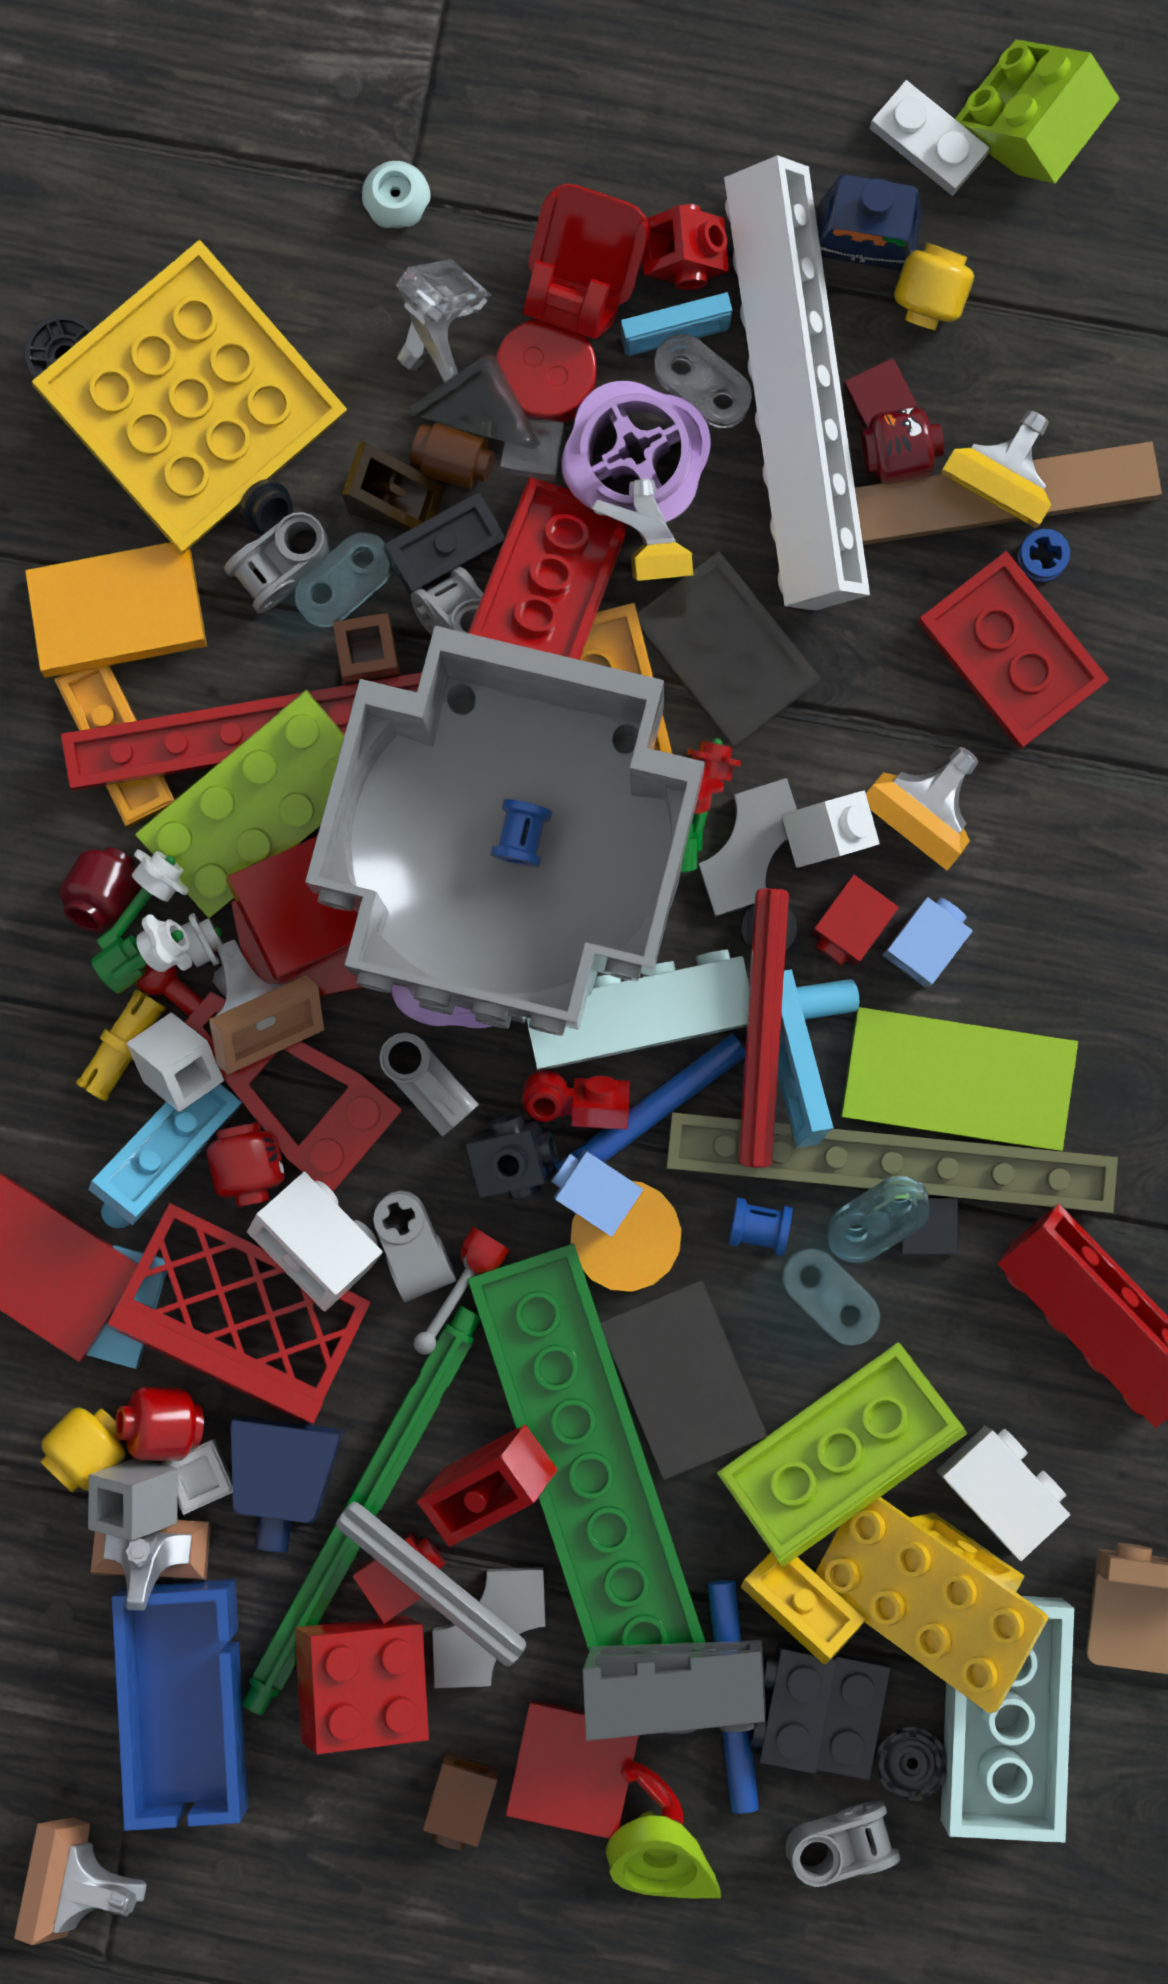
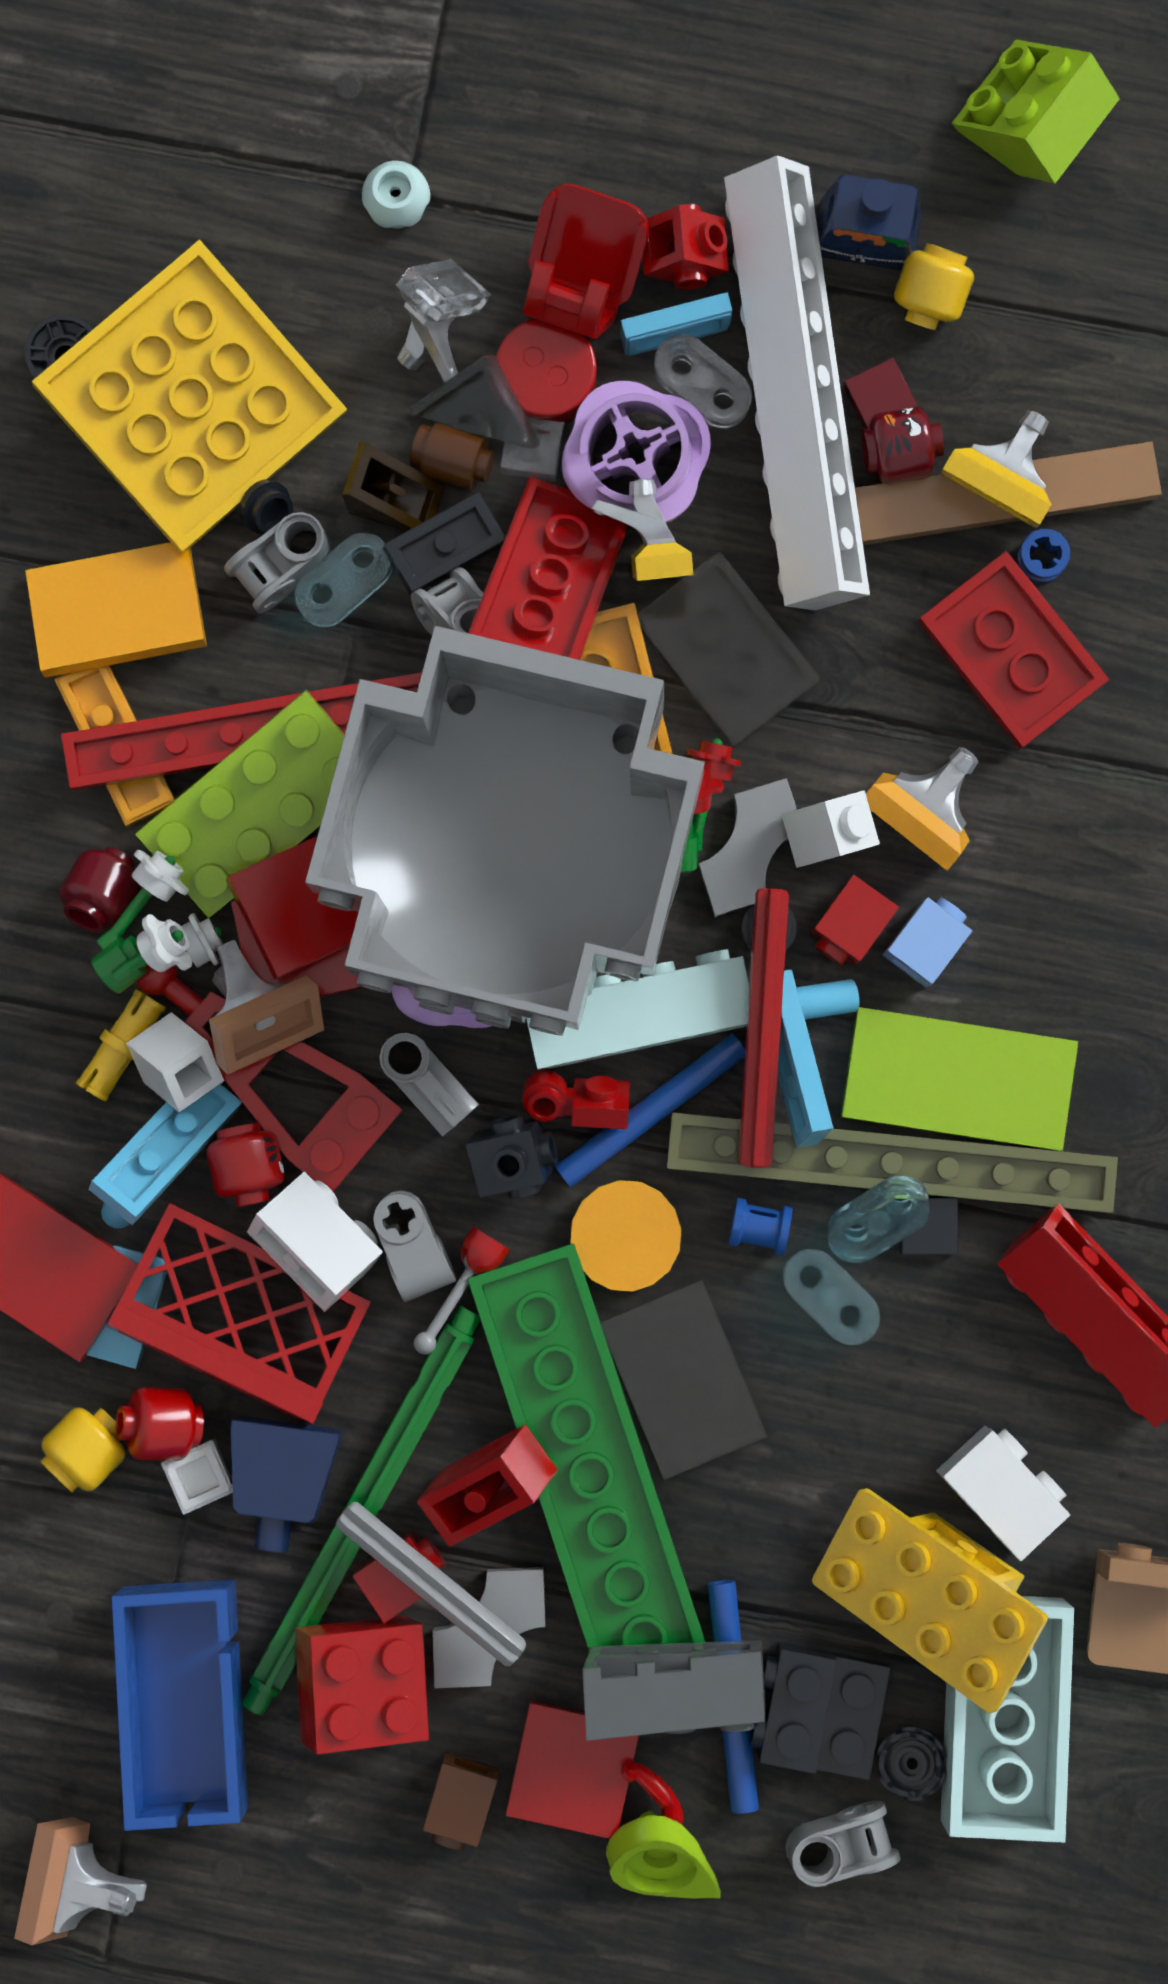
light grey brick [88,1458,178,1541] -> none
piece [90,1520,212,1611] -> none
reddish brown brick [333,613,401,685] -> none
blue bush [490,799,552,868] -> none
light blue brick [551,1149,644,1237] -> none
lime tile [717,1342,967,1567] -> none
yellow plate [741,1552,866,1666] -> none
white plate [870,80,990,196] -> none

